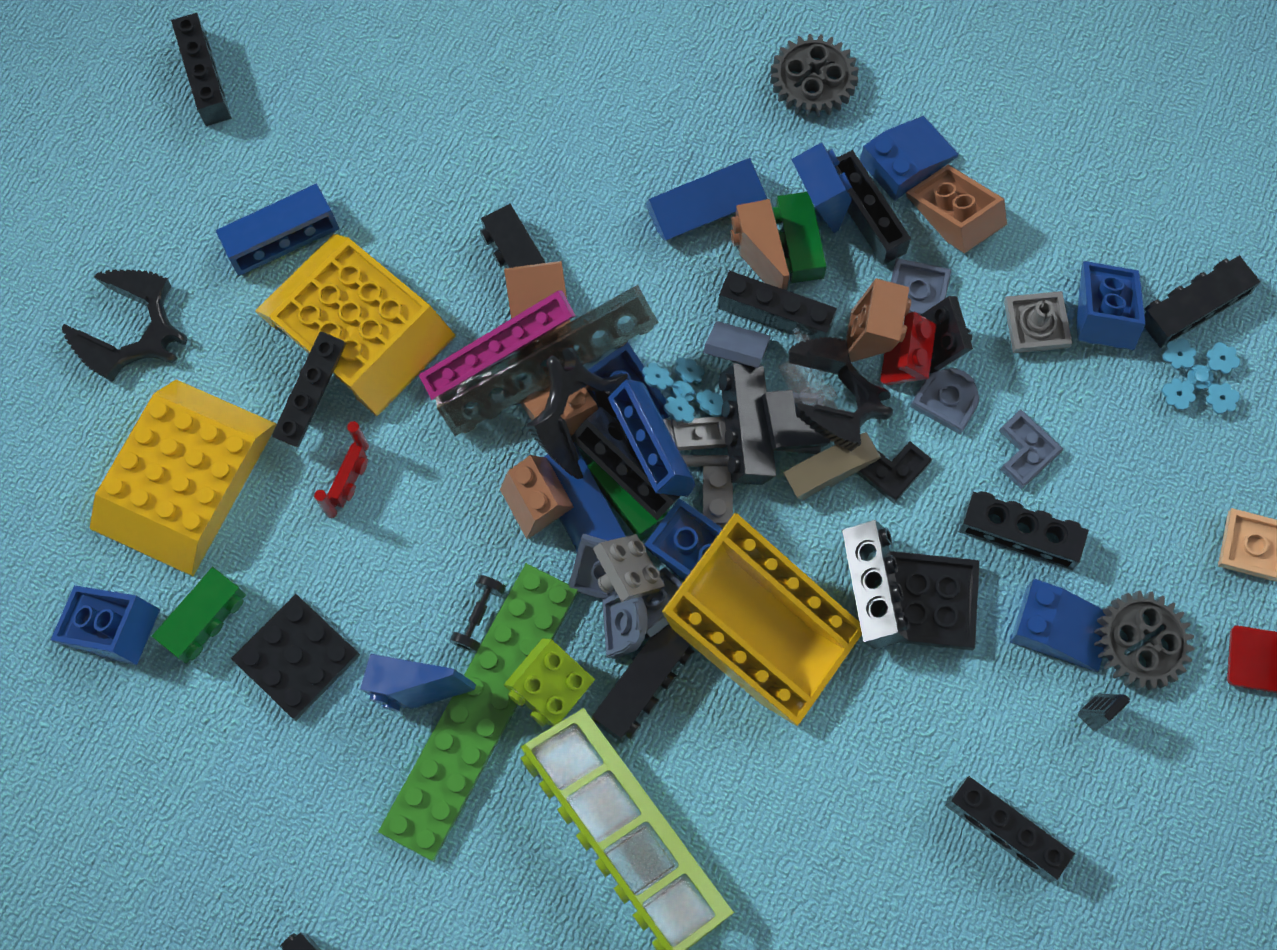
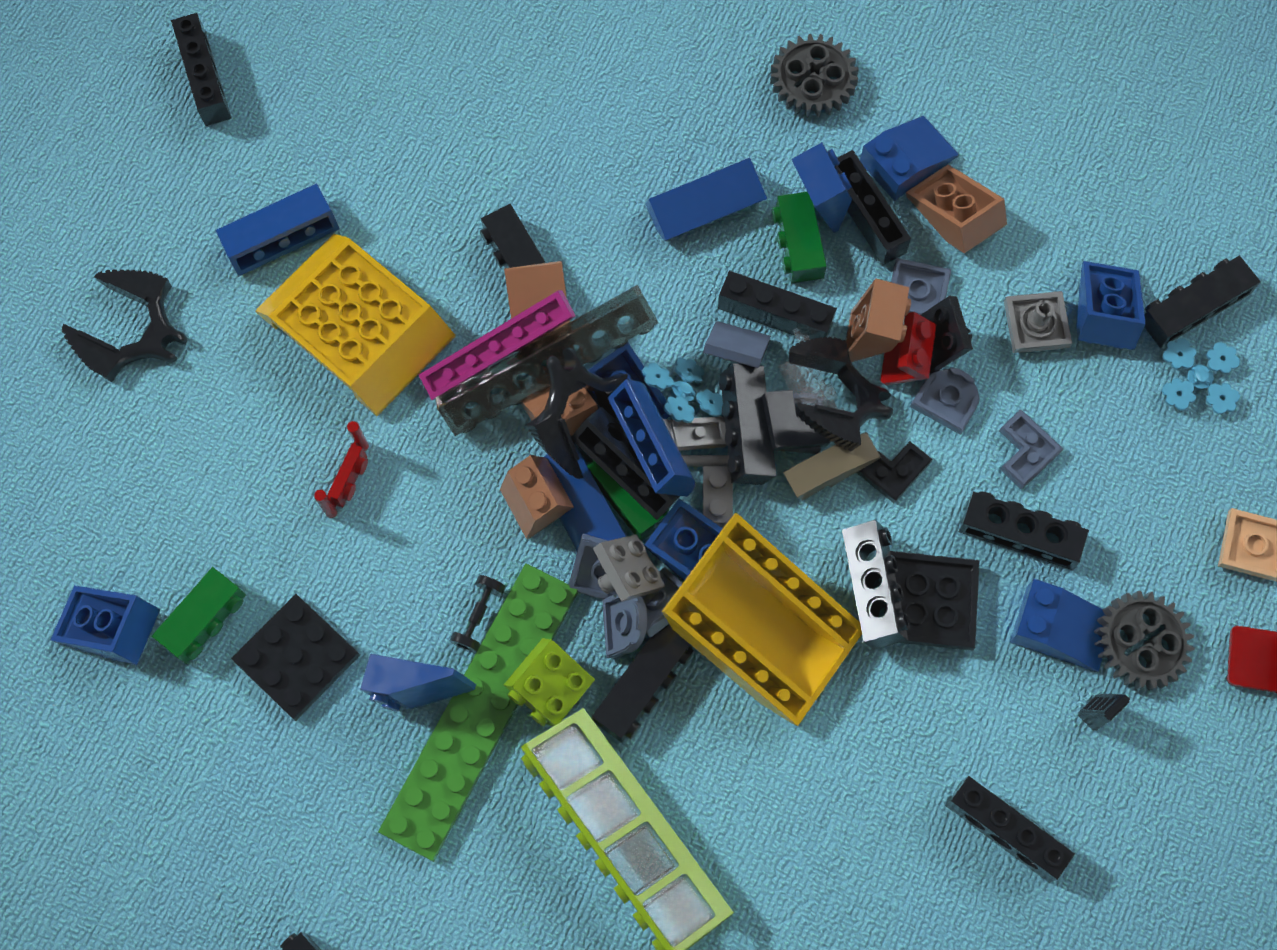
yellow slope [90,380,277,577] -> none
black bracket [272,332,346,447] -> none
nougat slope [730,199,789,290] -> none

